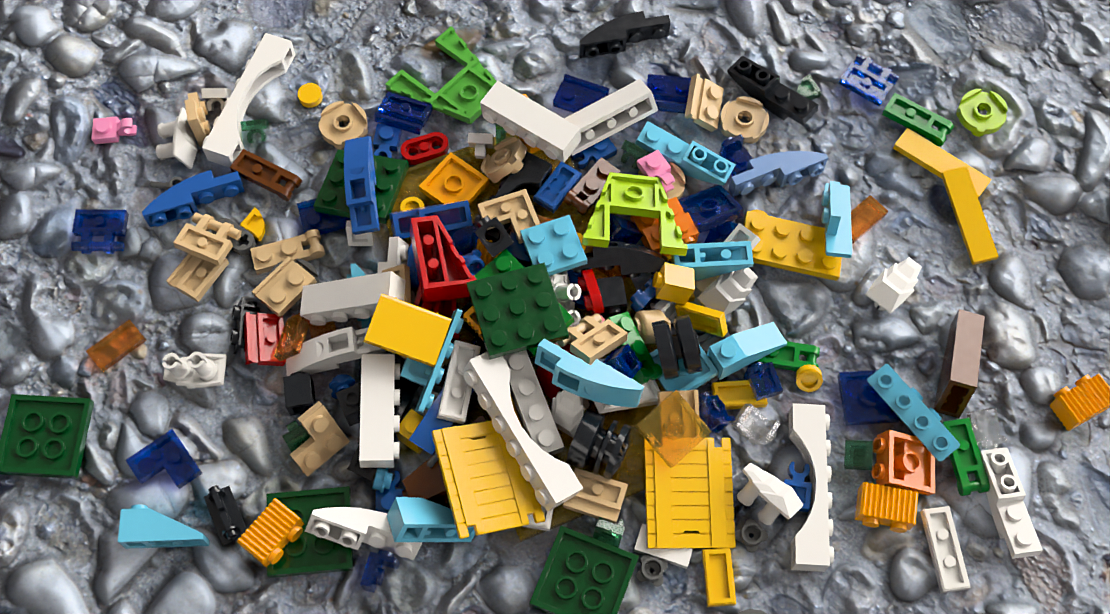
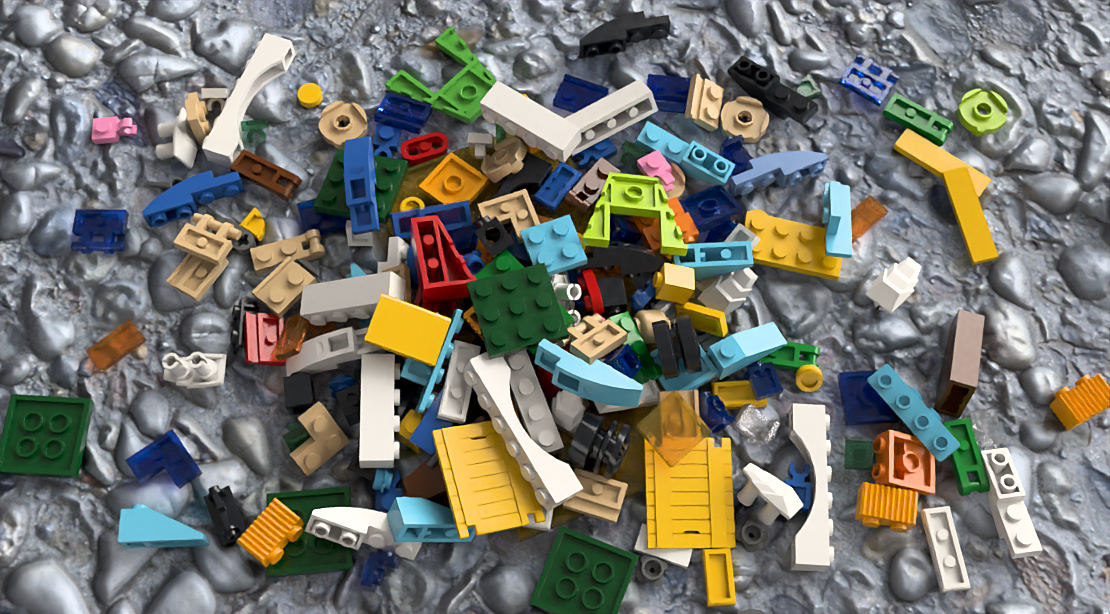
clear green tile [592,517,626,548] -> none

